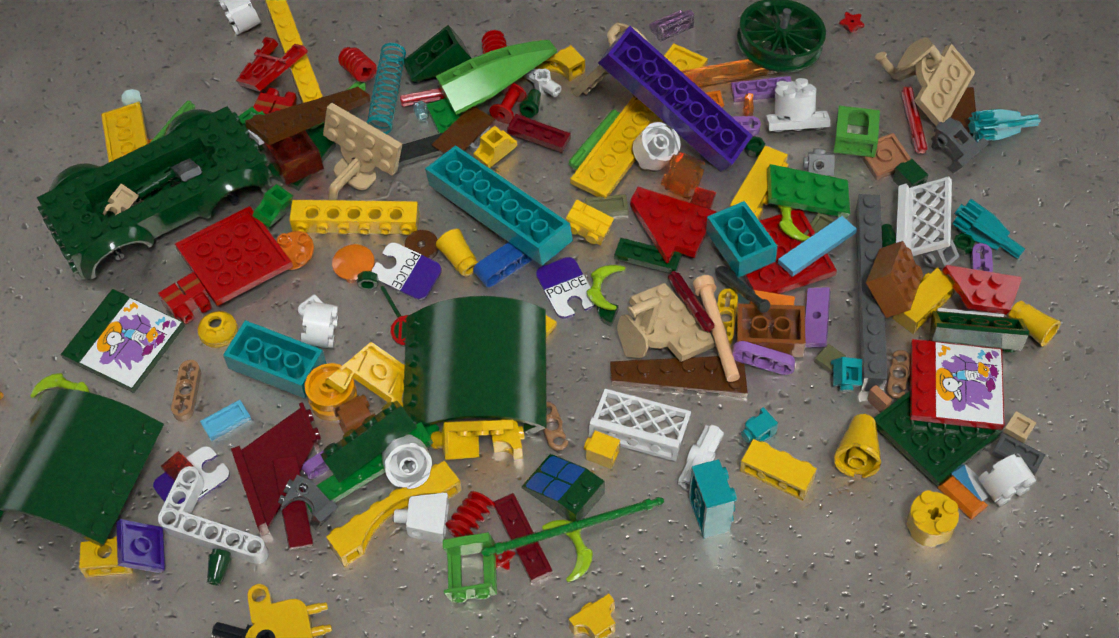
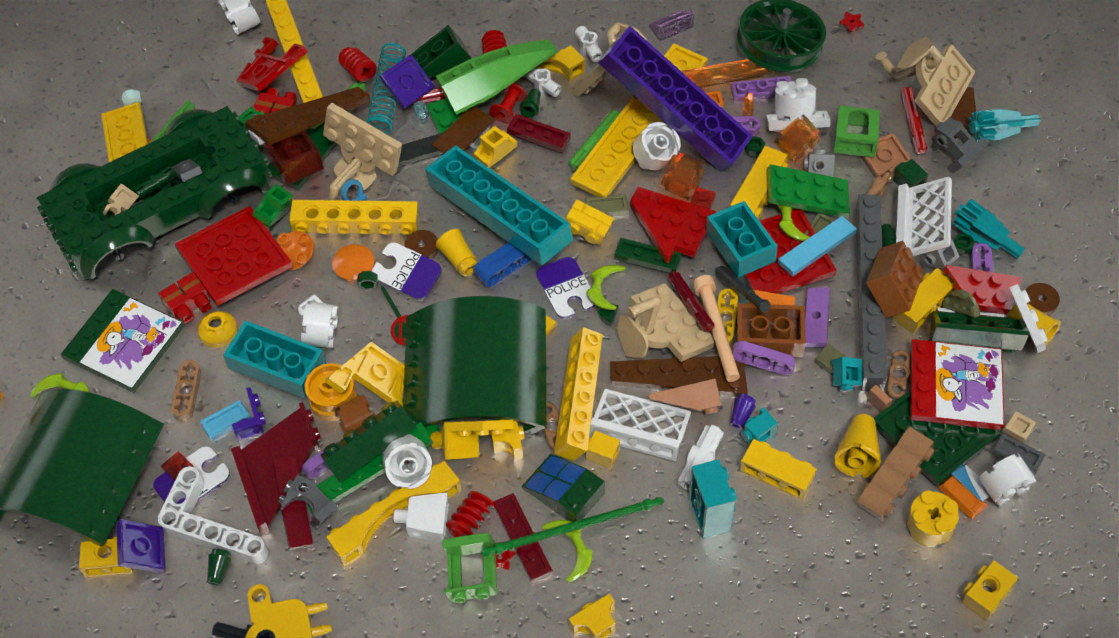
none -> dark purple bracket [232,387,266,442]
none -> dark azure piece [341,179,367,201]
none -> dark purple tile [379,54,435,110]
none -> yellow brick [554,327,603,461]
none -> white axle [575,26,603,62]
none -> nougat slope [649,379,722,415]
none -> dark purple cone [730,394,756,429]
none -> clear orange brick [773,114,821,163]
none -> medium nougat brick [857,427,935,521]
none -> medium nougat piece [867,167,895,197]
none -> olive tile [943,289,980,318]
none -> yellow brick [962,560,1018,621]
none -> white plate [1009,284,1048,352]
none -> reddish brown piece [1026,283,1060,316]

